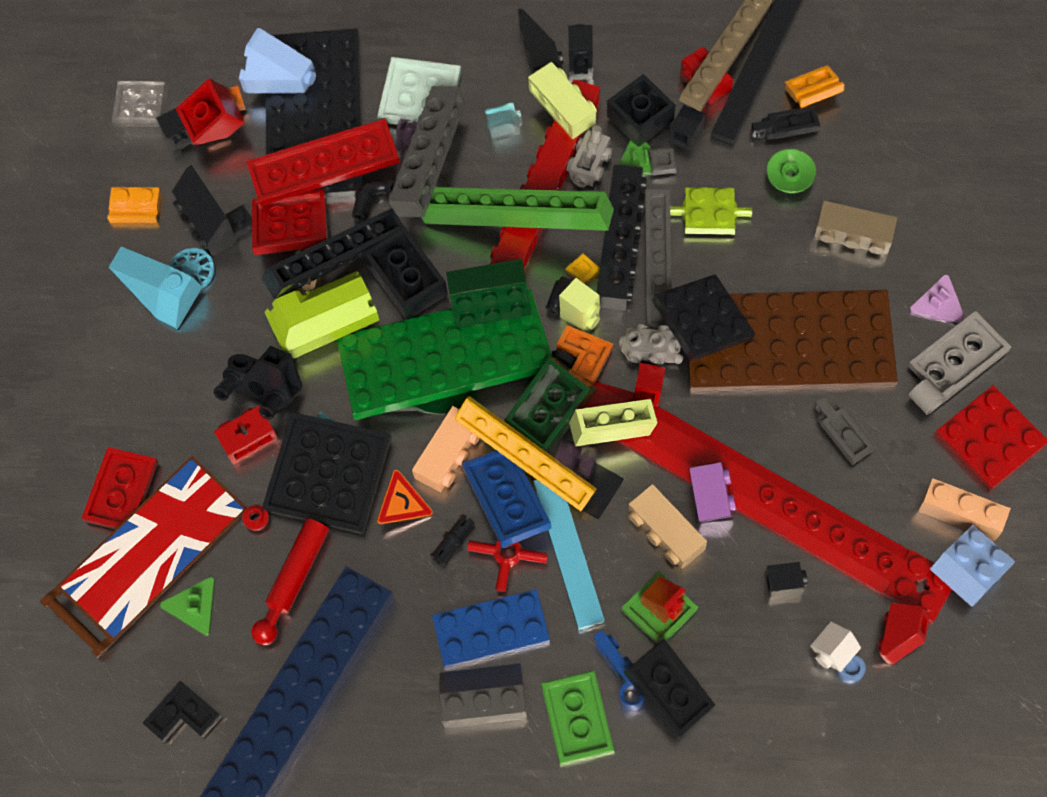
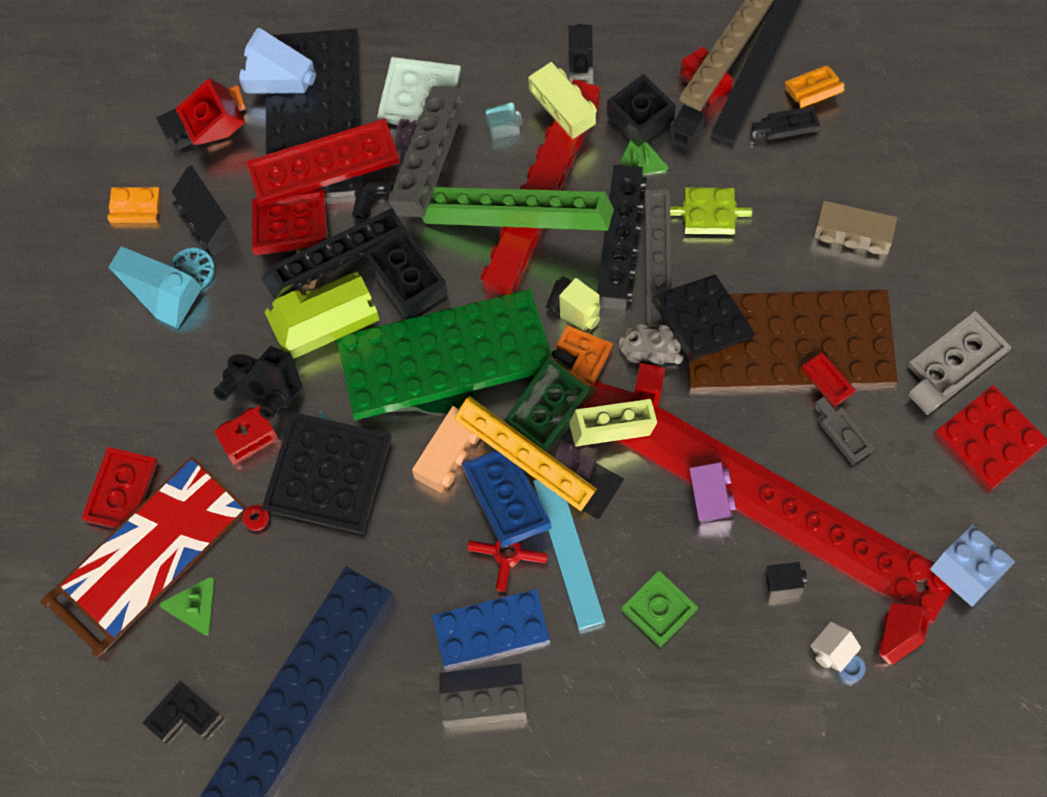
clear plate [112,81,166,127] -> none
black plate [225,205,252,238] -> none
red piece [251,518,329,646] -> none
piece [377,470,433,524] -> none
black pin [430,514,475,566] -> none
dark green brick [446,259,532,328] -> none
black slope [518,8,564,75] -> none
bright green tile [541,670,614,766] -> none
yellow tile [565,253,600,285] -> none
light grey brick [567,126,613,187] -> none
blue plate [593,630,644,711] -> none
black tile [623,639,715,739] -> none
tan brick [628,484,707,569] -> none
red slope [640,576,686,624] -> none
dark grey tile [649,148,677,175] -> none
bright green dish [767,149,816,193] -> none
lavender piece [910,275,965,324] -> none
light nougat brick [918,478,1011,542] -> none
none -> red tile [801,352,855,407]

